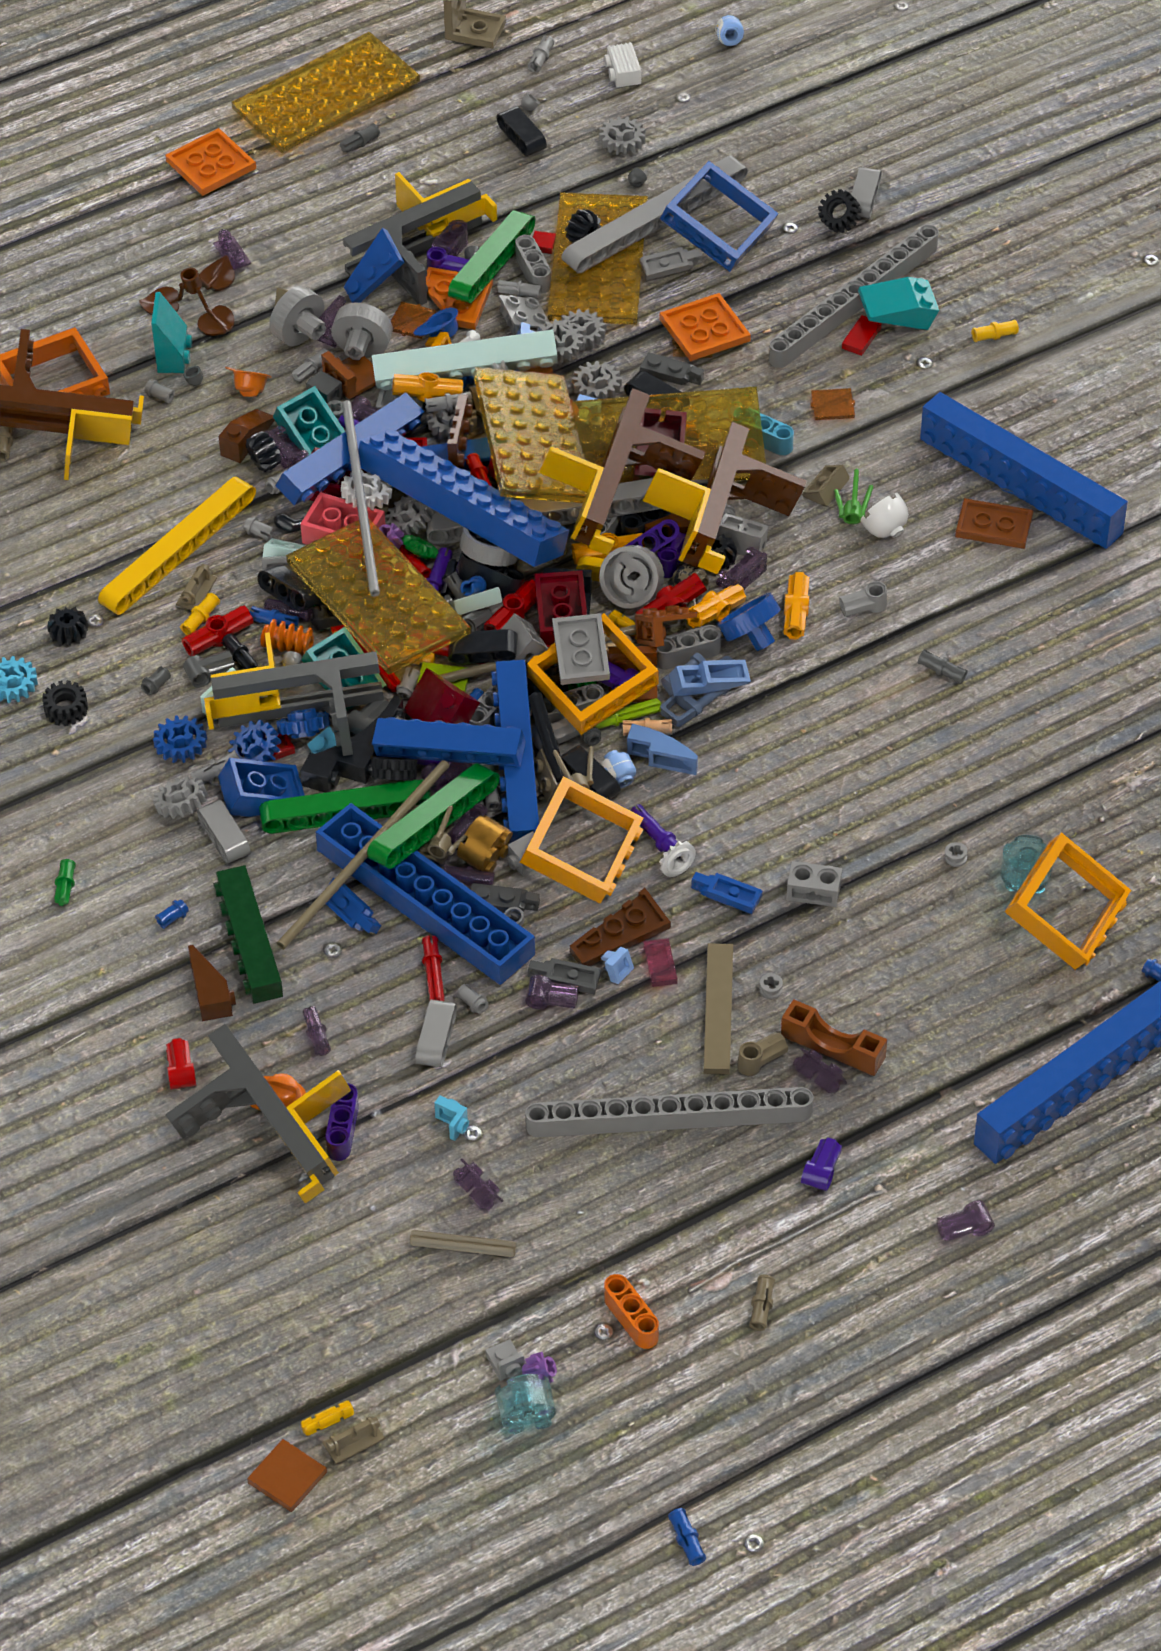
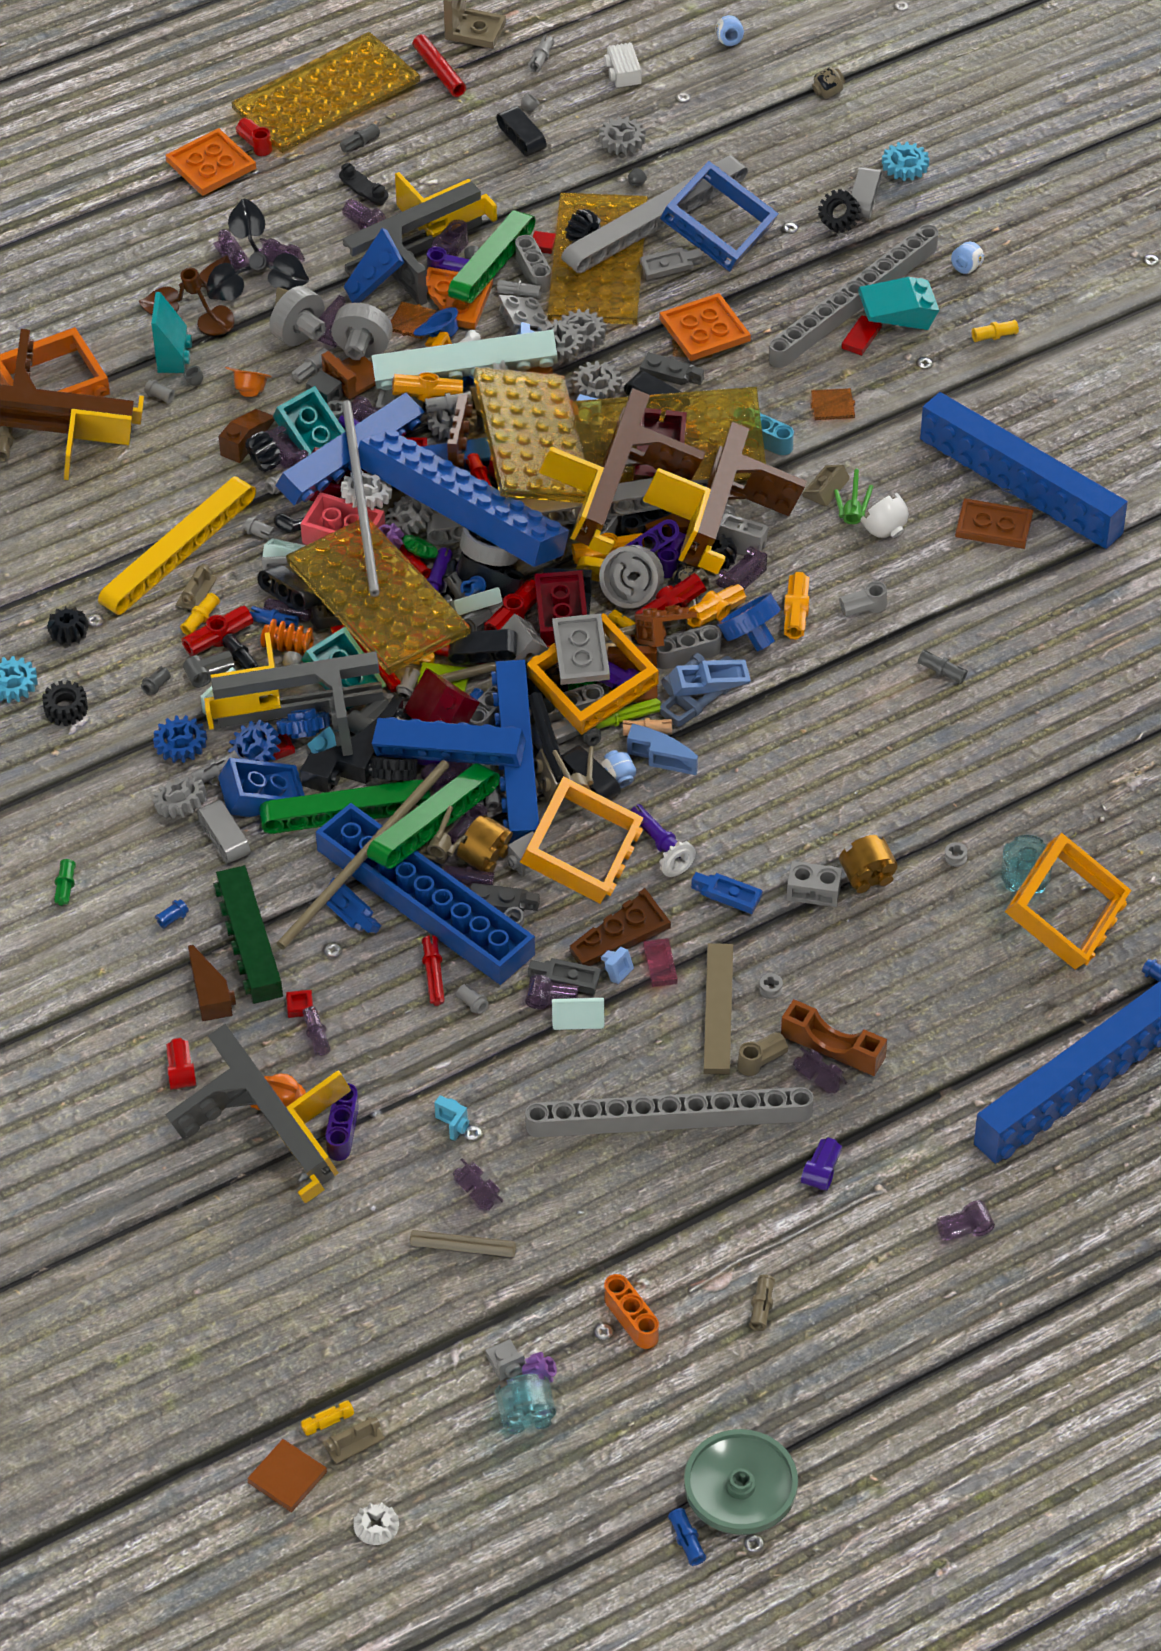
light grey beam [416,999,457,1068] -> none
none -> black plant [207,198,309,301]
none -> red piece [235,118,272,156]
none -> clear purple hinge [259,238,305,263]
none -> red tile [286,990,314,1018]
none -> black piece [339,163,389,206]
none -> clear purple piece [342,199,386,230]
none -> white gear [354,1502,399,1545]
none -> red piece [412,34,466,97]
none -> light aqua slope [552,998,604,1030]
none -> sand green dish [684,1429,798,1535]
none -> dark tan head [812,67,845,99]
none -> pearl gold brick [839,835,898,893]
none -> medium azure gear [882,142,929,181]
none -> light blue head [951,241,984,274]

